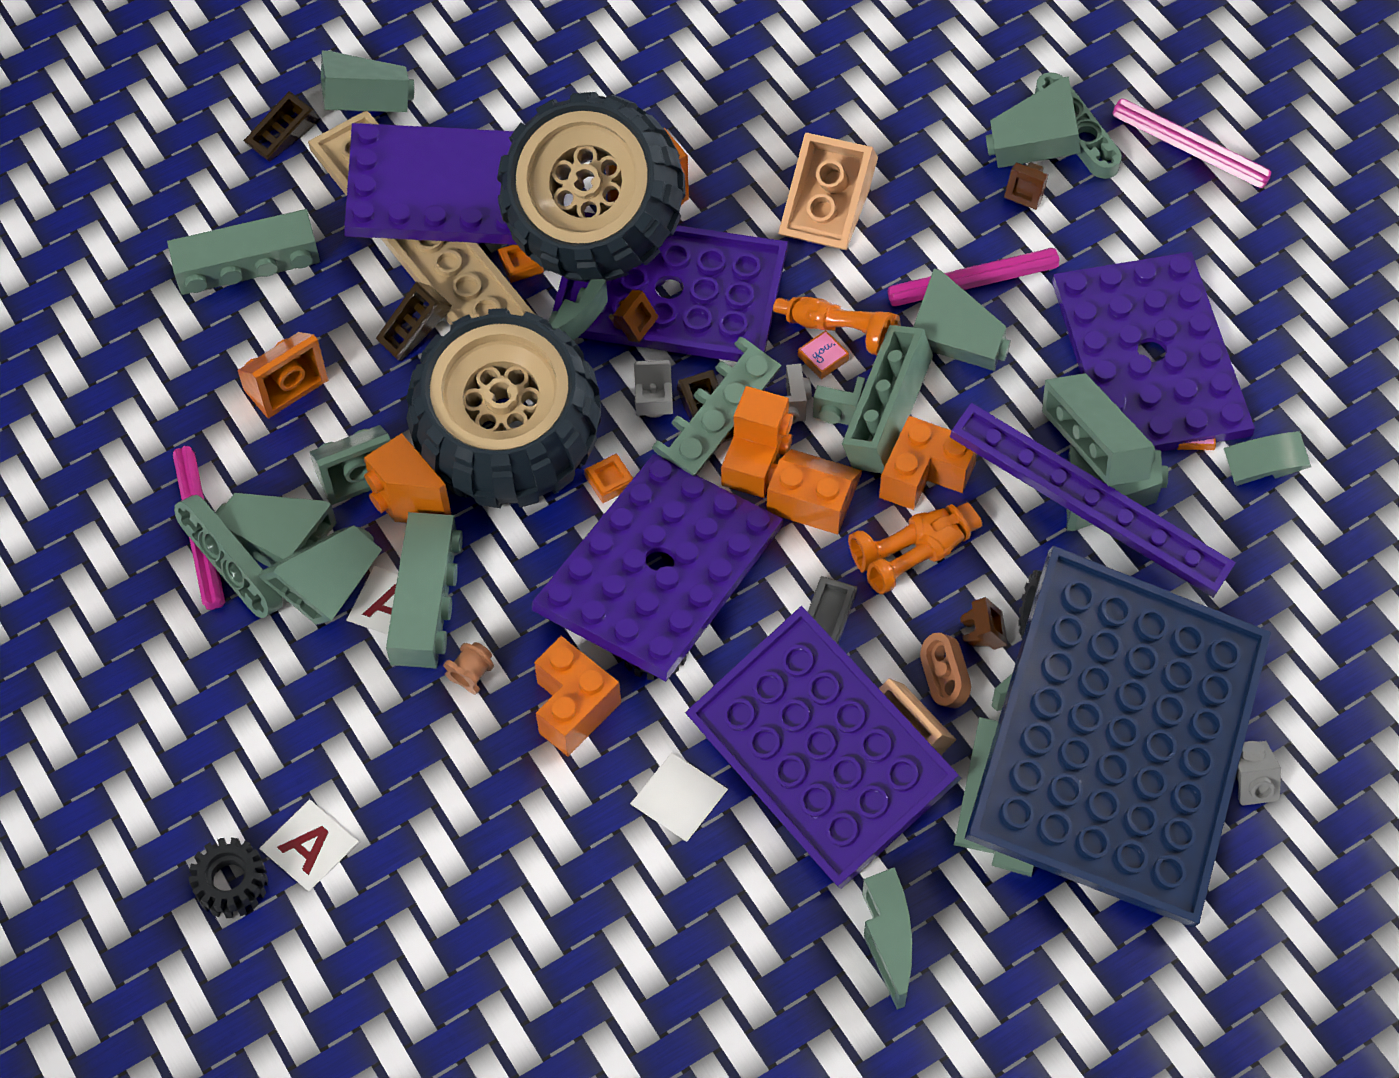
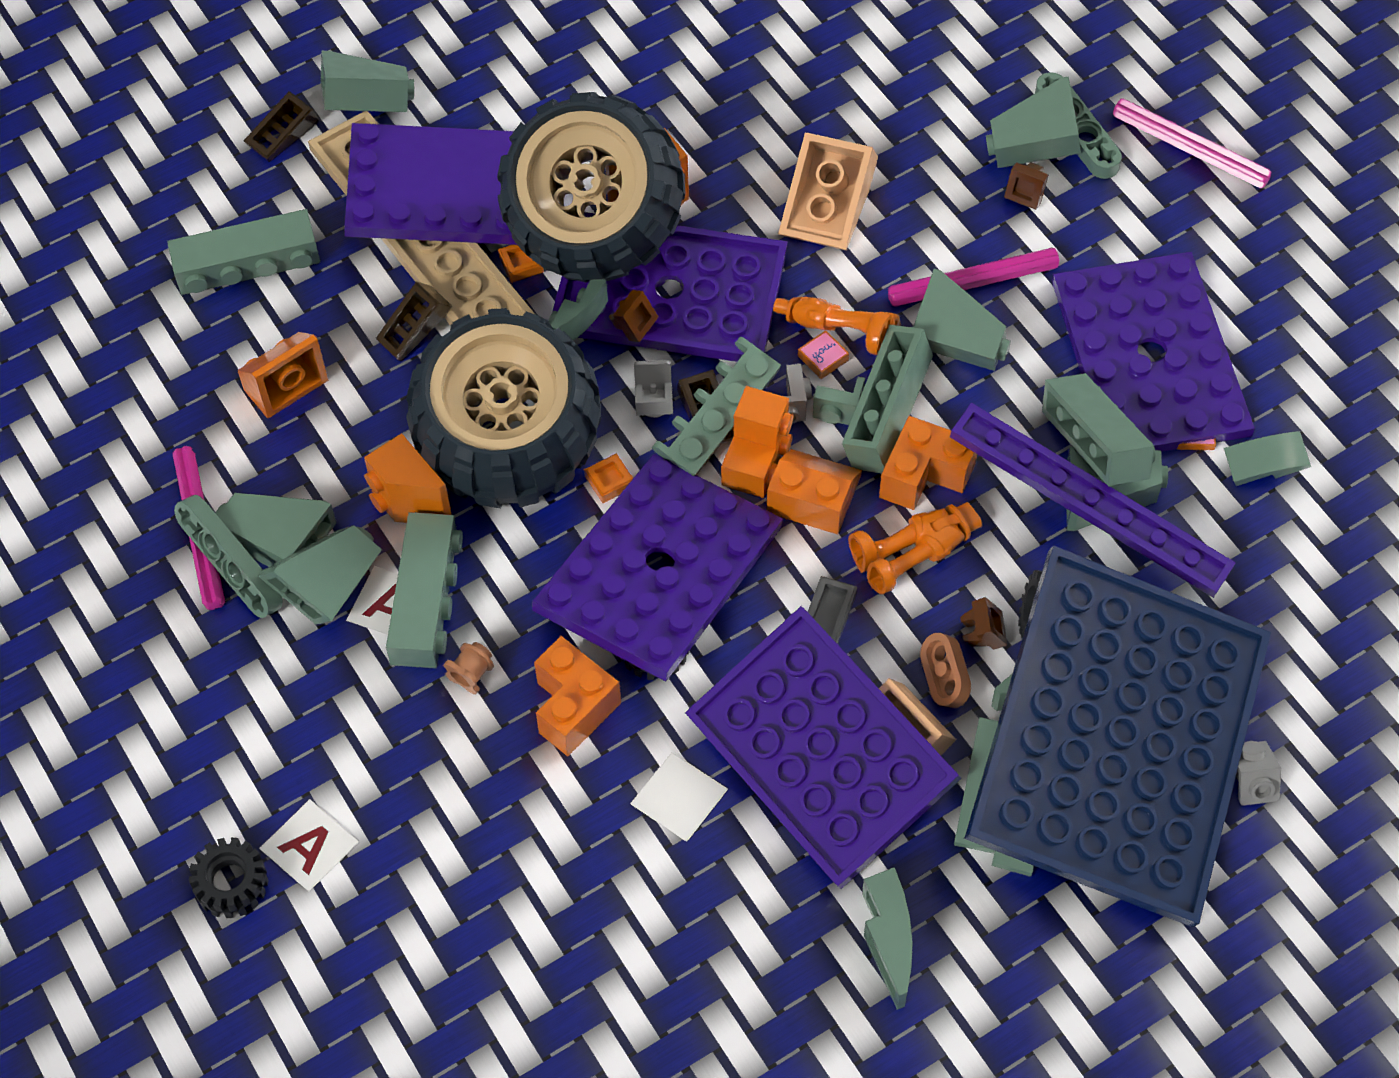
sand green slope [310,425,391,505] -> none

